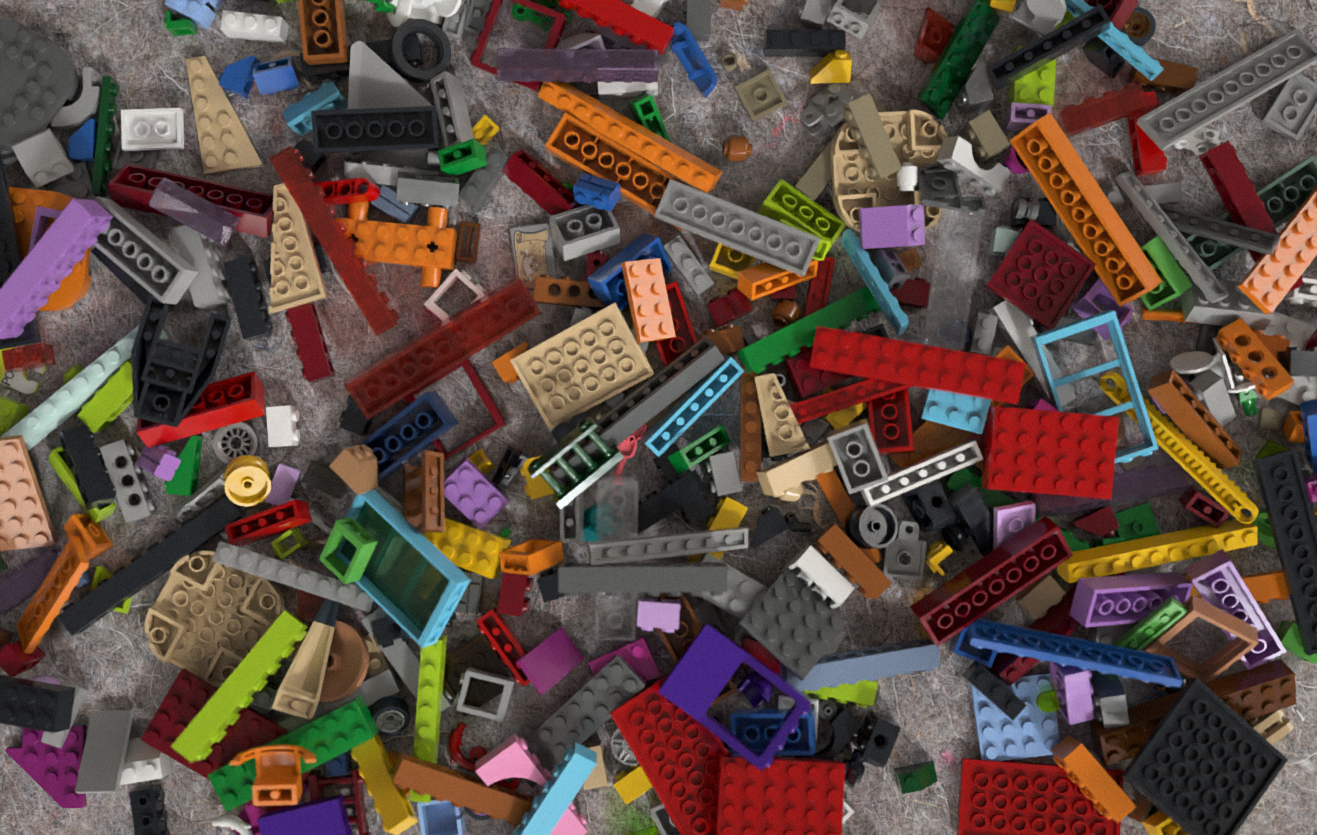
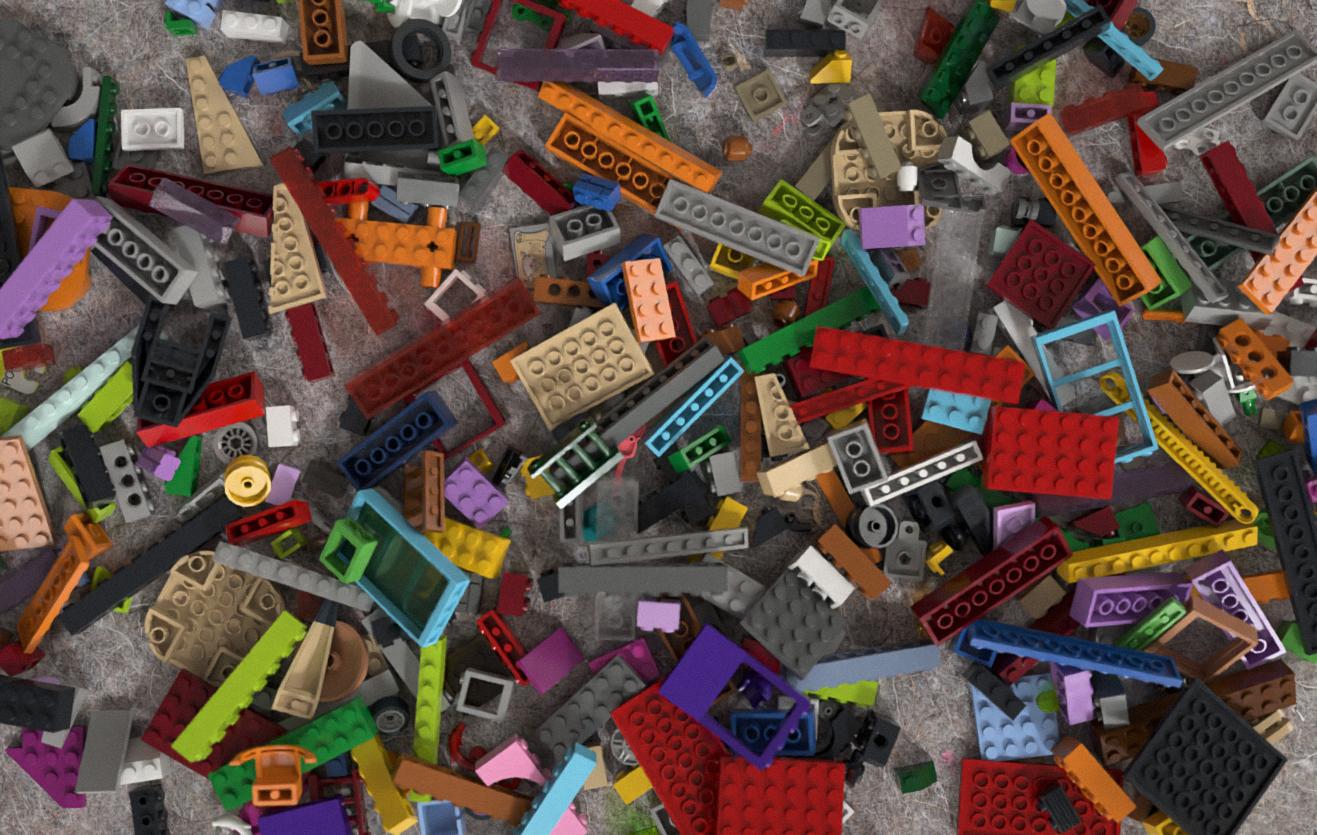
medium nougat slope [330,444,378,495] -> none
orange window [499,538,564,576] -> none
none -> black brick [1036,782,1082,834]

